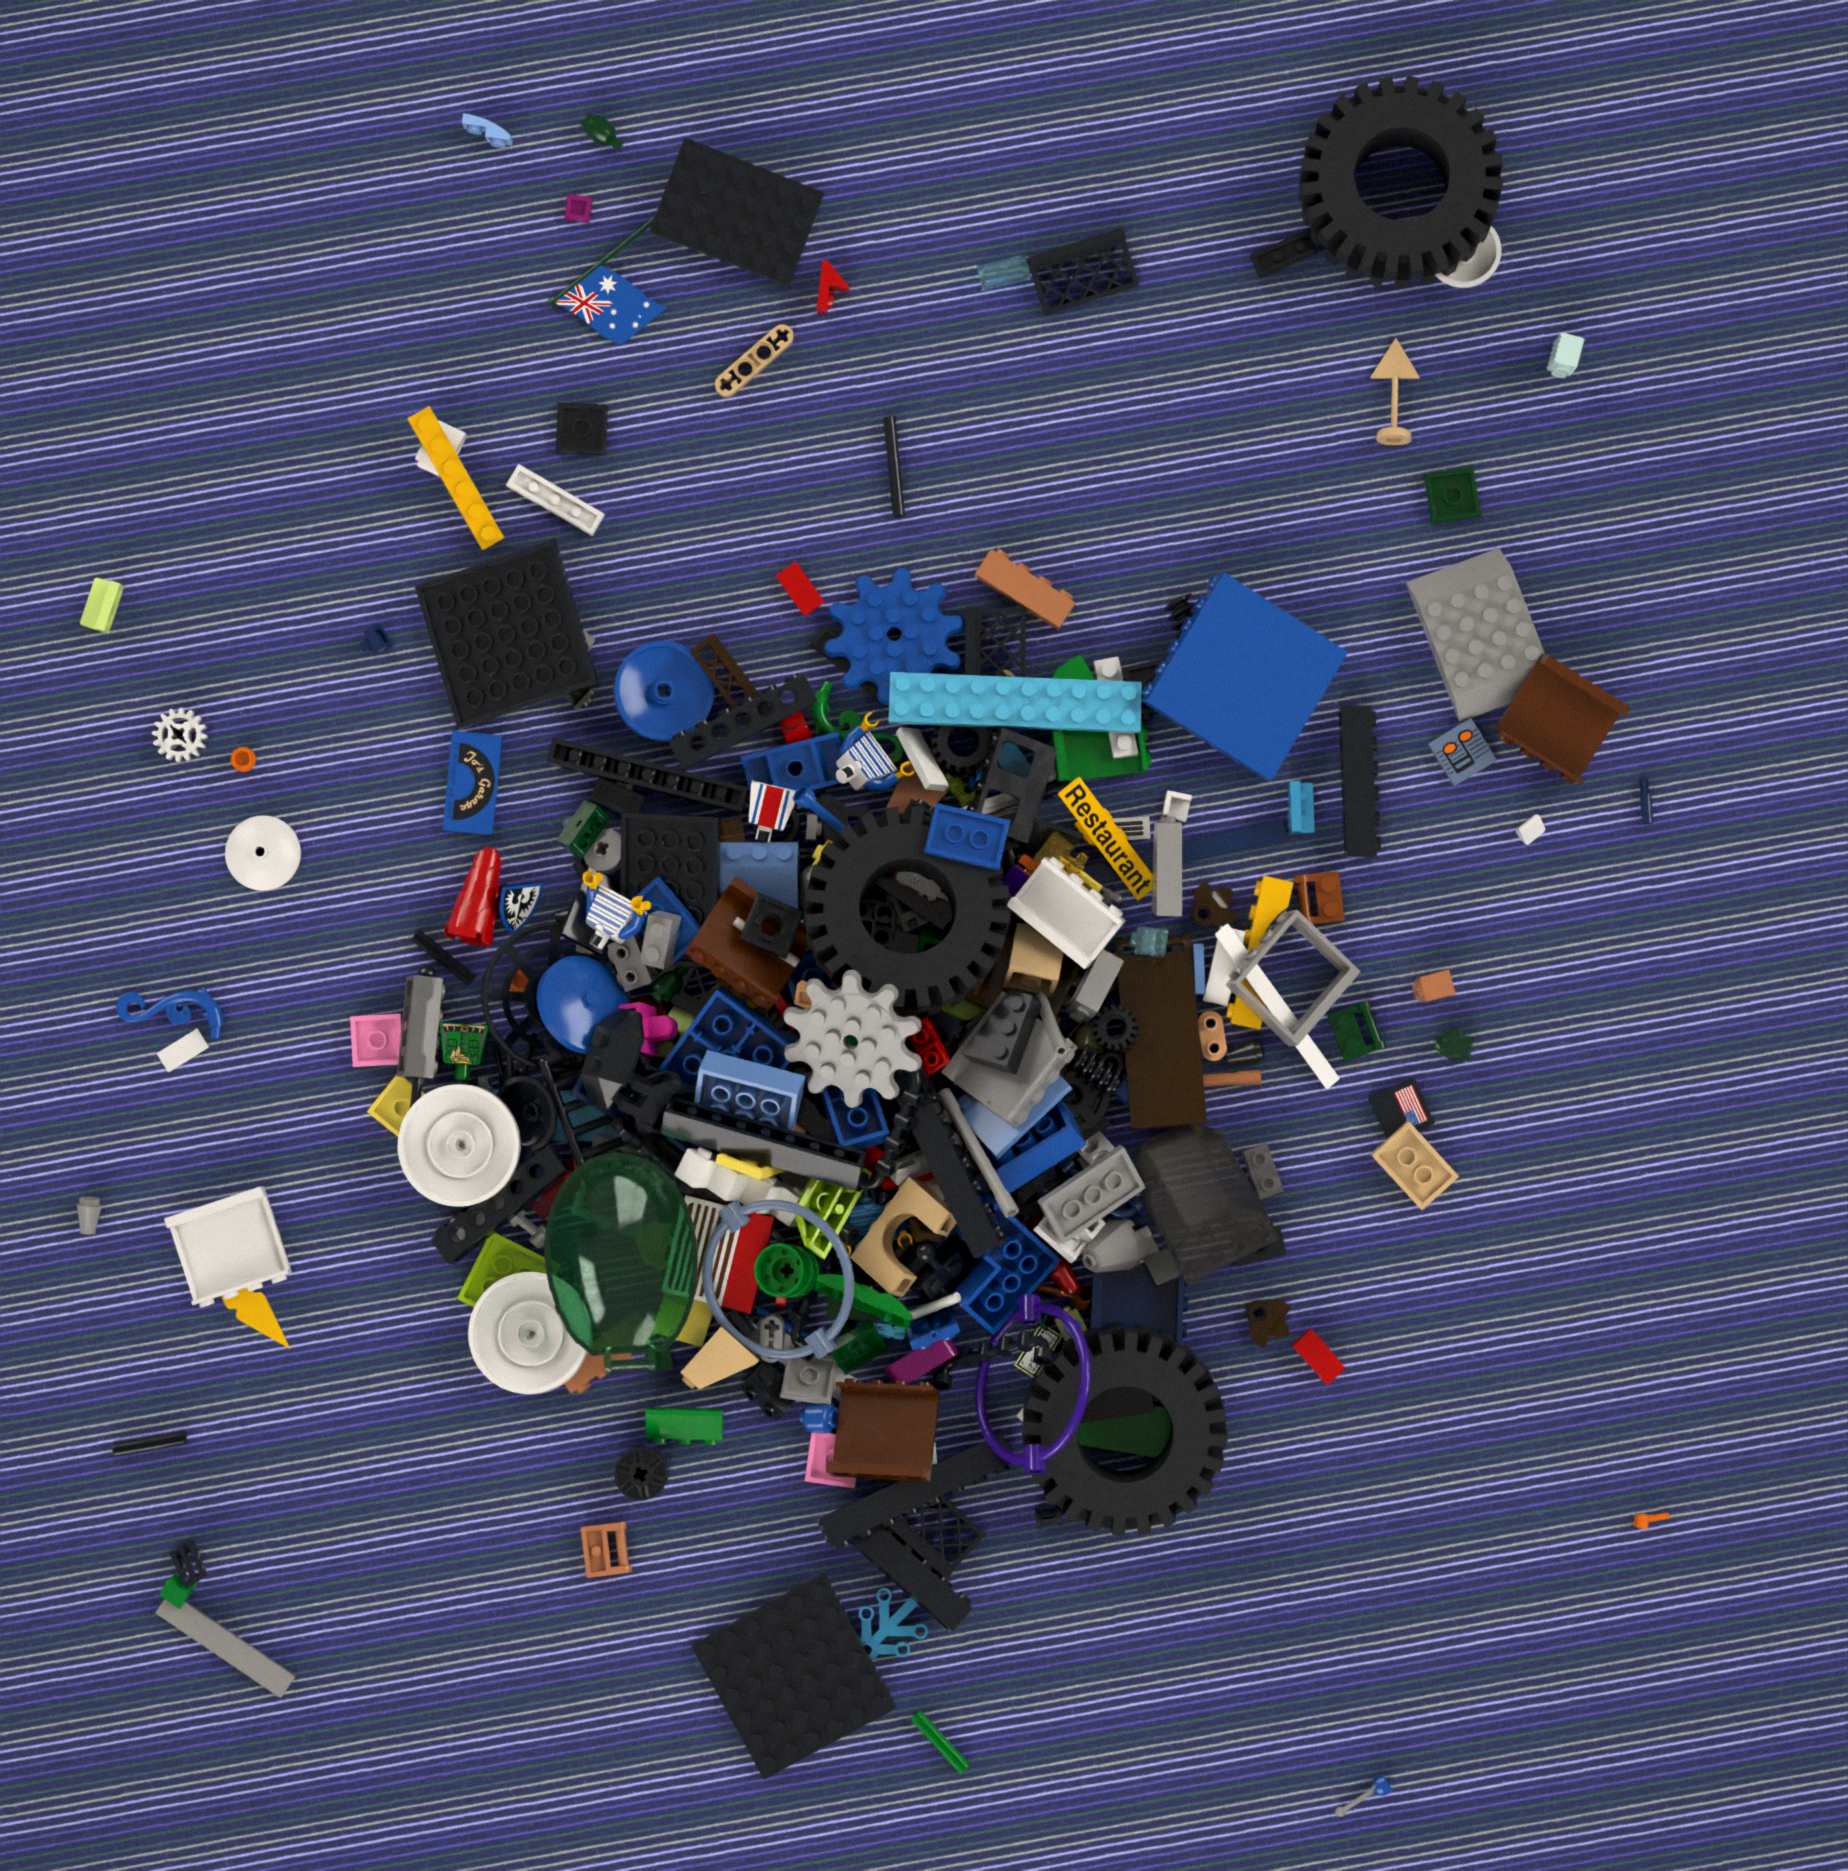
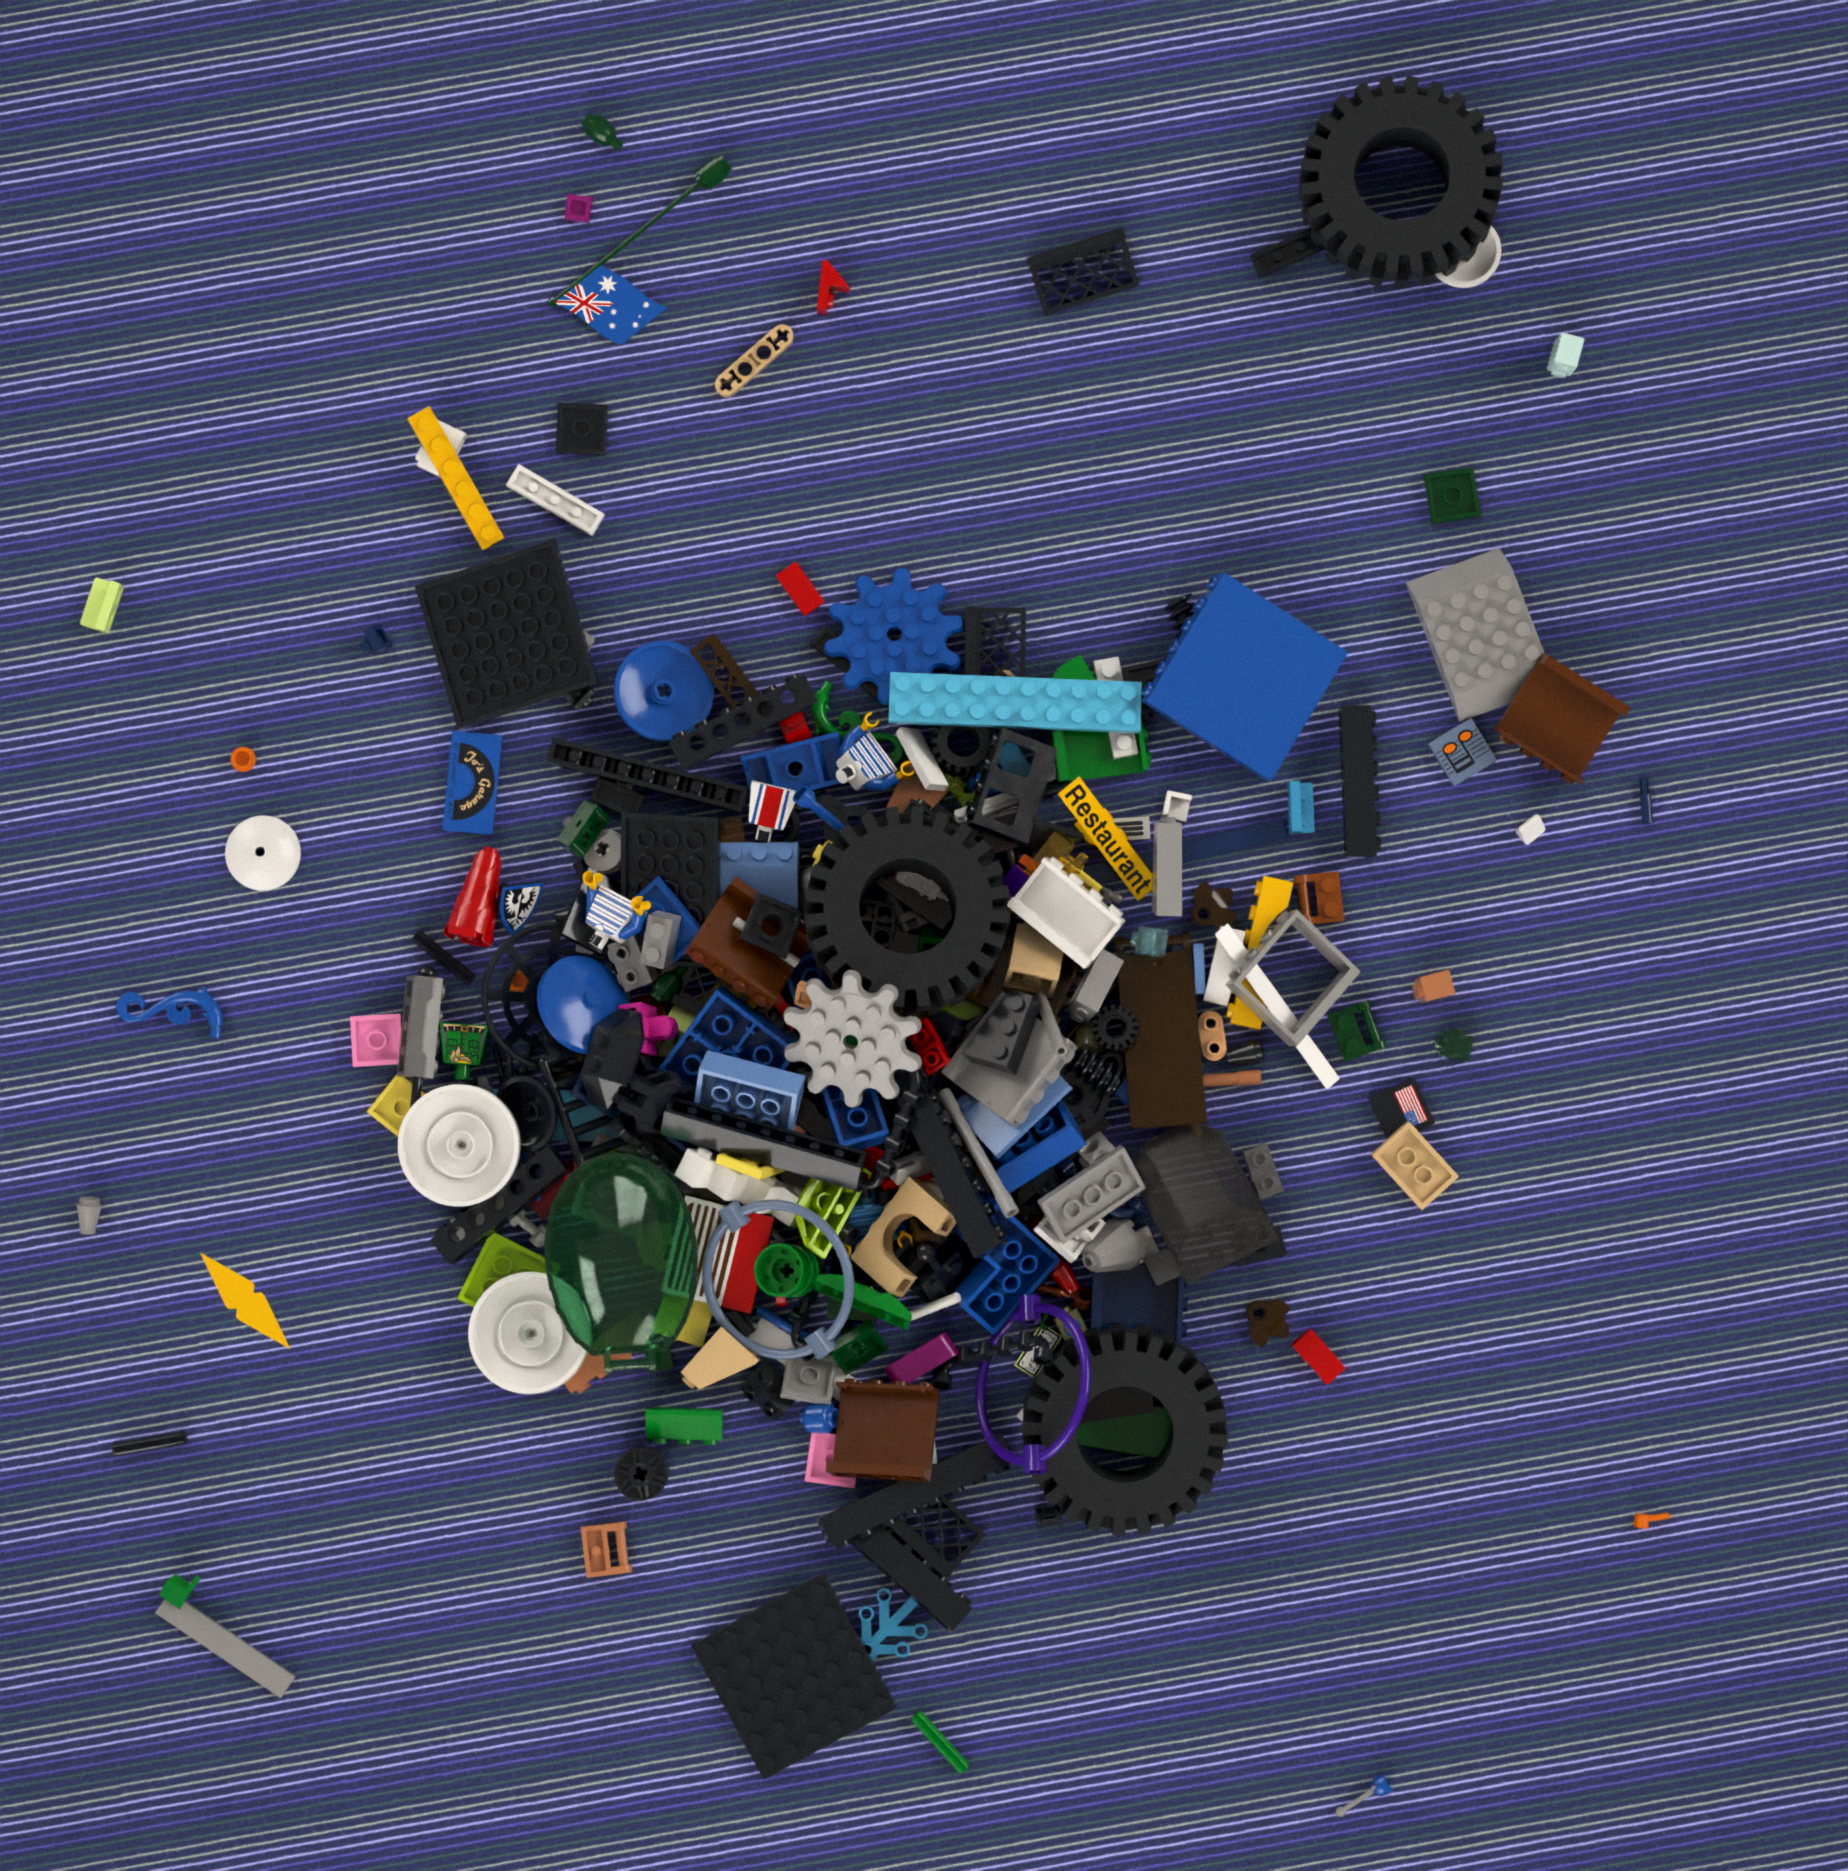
white gear [152,708,208,763] -> none
white sticker [157,1029,209,1073] -> none
white panel [164,1186,292,1308] -> none
black tile [170,1538,207,1589] -> none
light blue slope [462,113,513,148] -> none
black plate [649,137,825,287] -> none
light grey beam [760,1313,785,1363] -> none
light grey plate [806,814,822,842] -> none
medium azure axle [857,1321,906,1340] -> none
black piece [883,416,905,517] -> none
blue plate [906,1306,960,1350] -> none
blue tile [924,803,1010,871] -> none
nougat brick [975,549,1076,631] -> none
clear light blue brick [976,254,1030,291] -> none
tan piece [1370,338,1420,445] -> none

